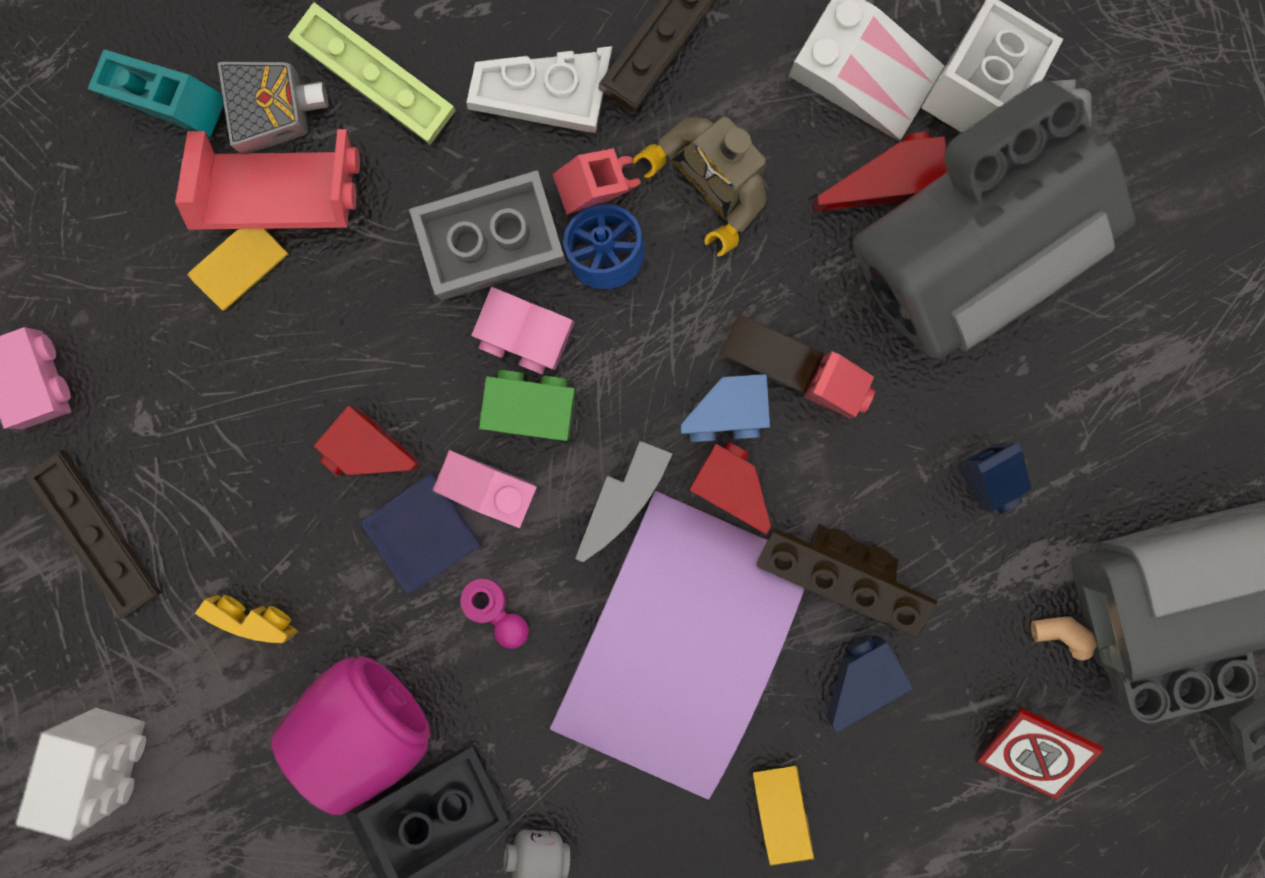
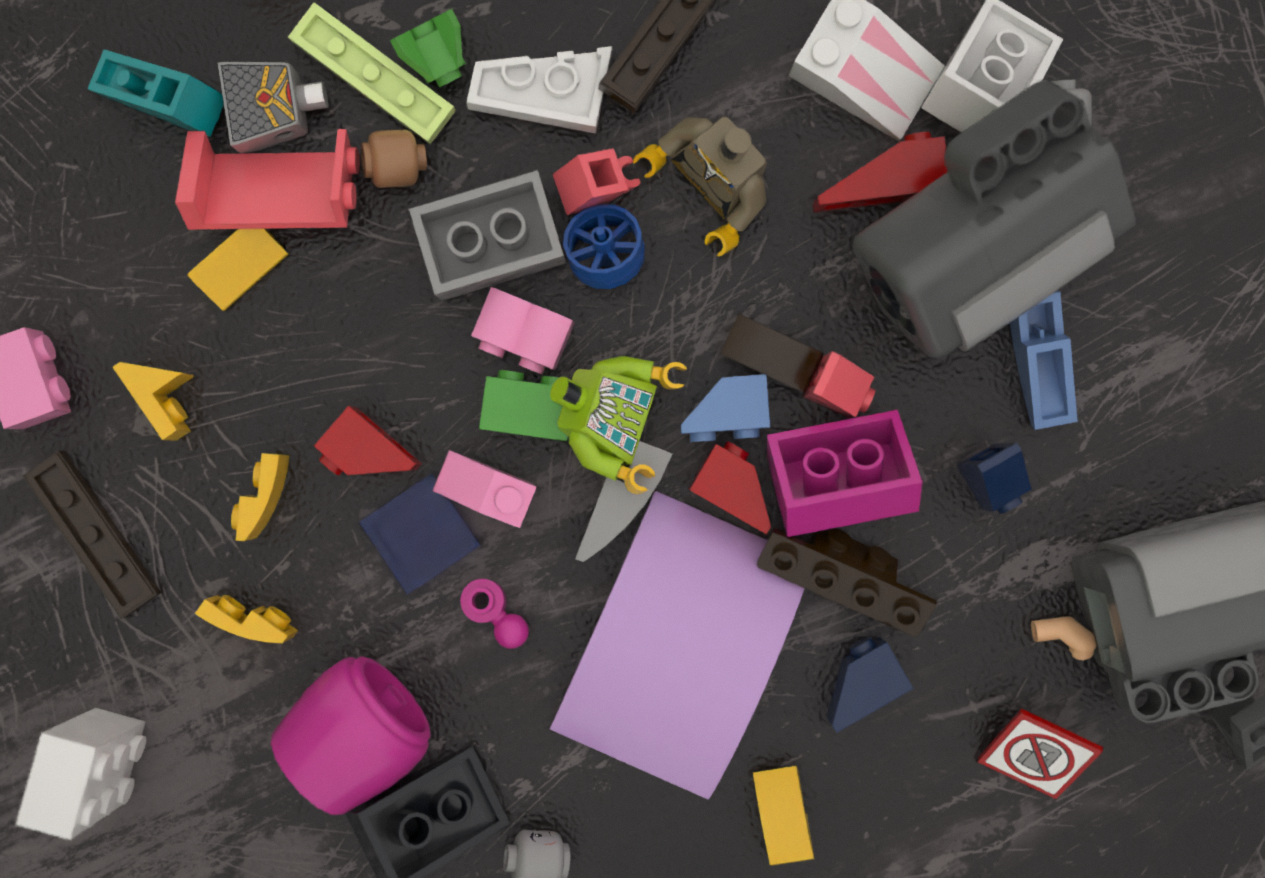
none -> yellow slope [113,362,194,441]
none -> yellow slope [231,453,290,541]
none -> medium nougat head [361,129,427,188]
none -> bright green brick [390,9,466,87]
none -> lime torso [550,356,687,494]
none -> dark pink brick [767,410,923,537]
none -> medium blue slope [1010,290,1078,430]

